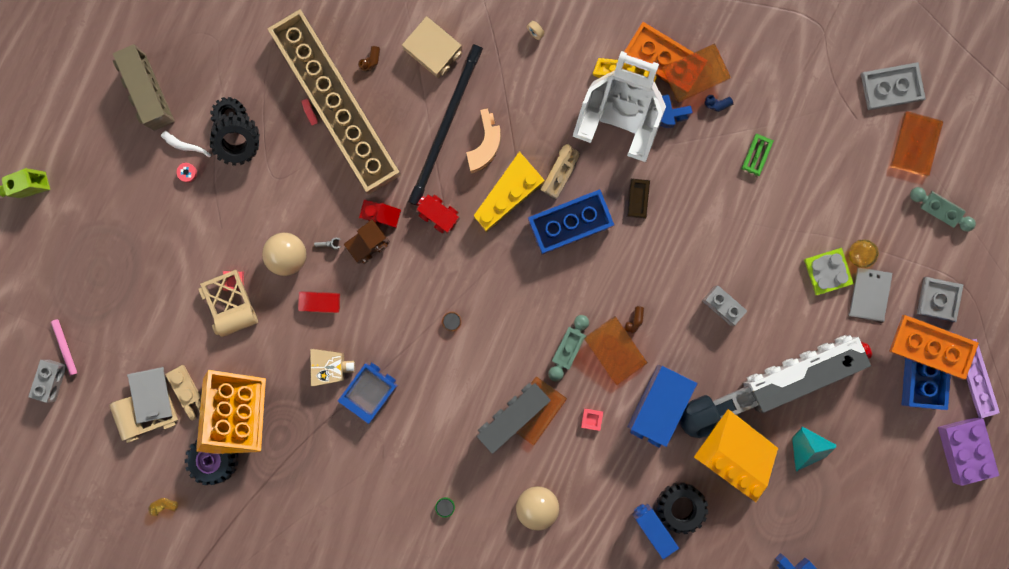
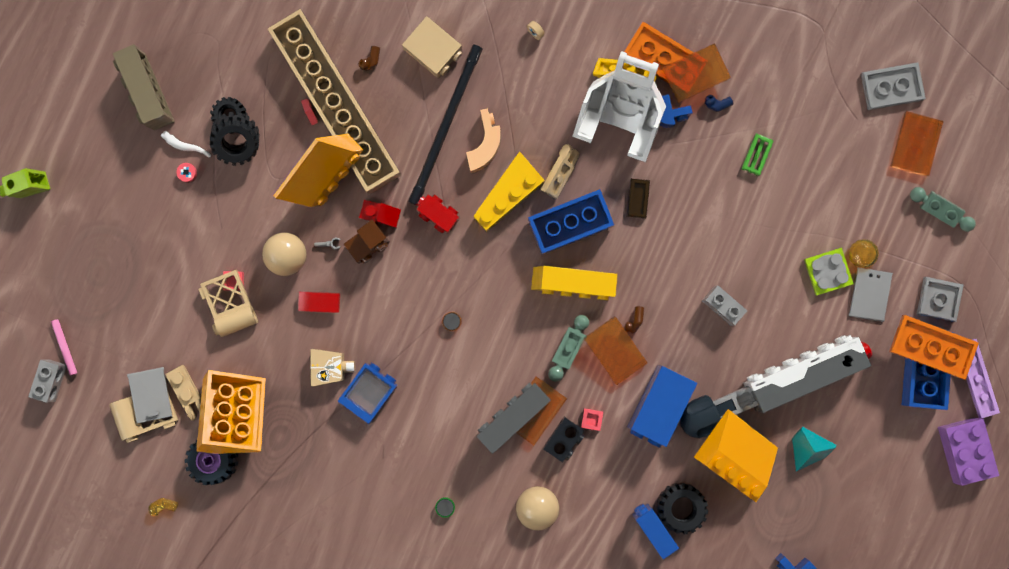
none -> light orange slope [273,134,363,207]
none -> yellow wedge [531,266,618,301]
none -> black brick [543,416,585,463]

